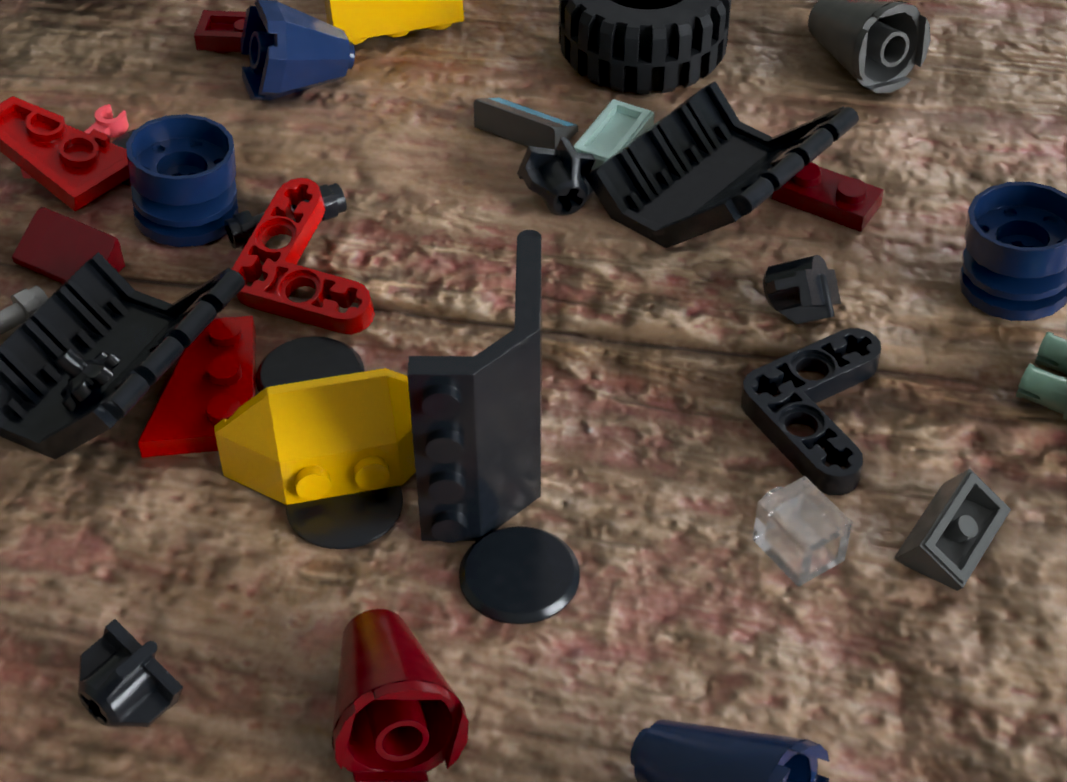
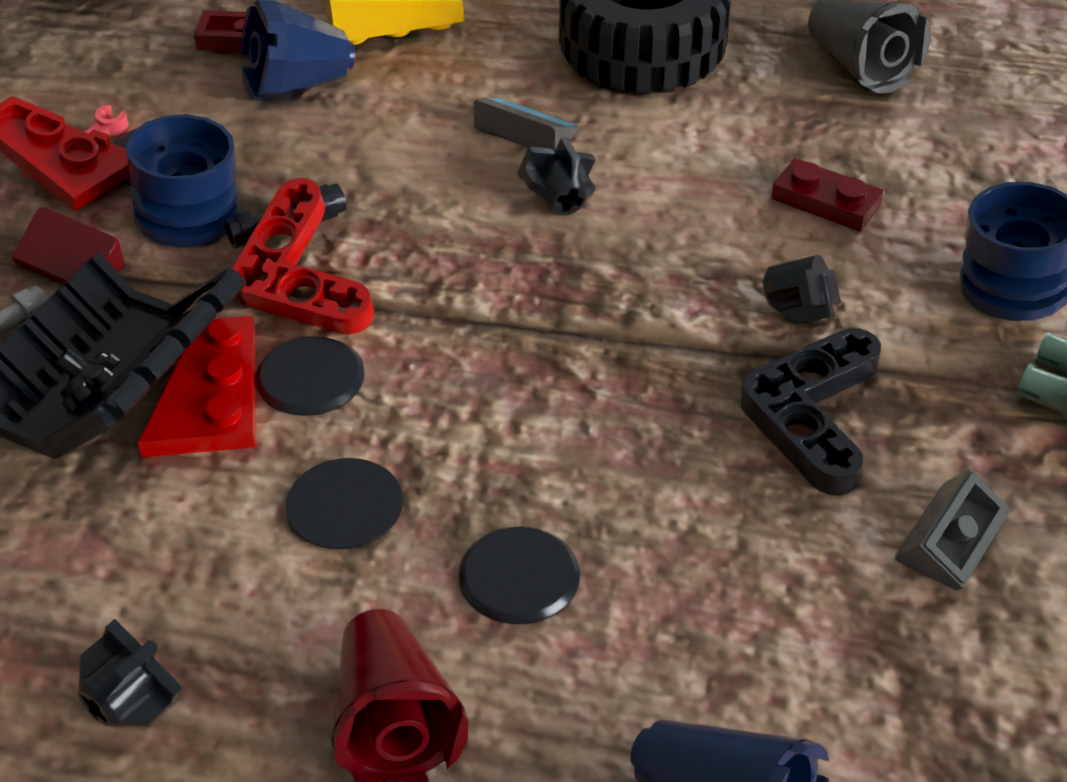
yellow wedge [214,368,416,505] -> none
black hinge [407,230,542,543] -> none
light aqua tile [573,99,654,171] -> none
black hinge [585,81,859,248] -> none
clear brick [752,476,853,587] -> none

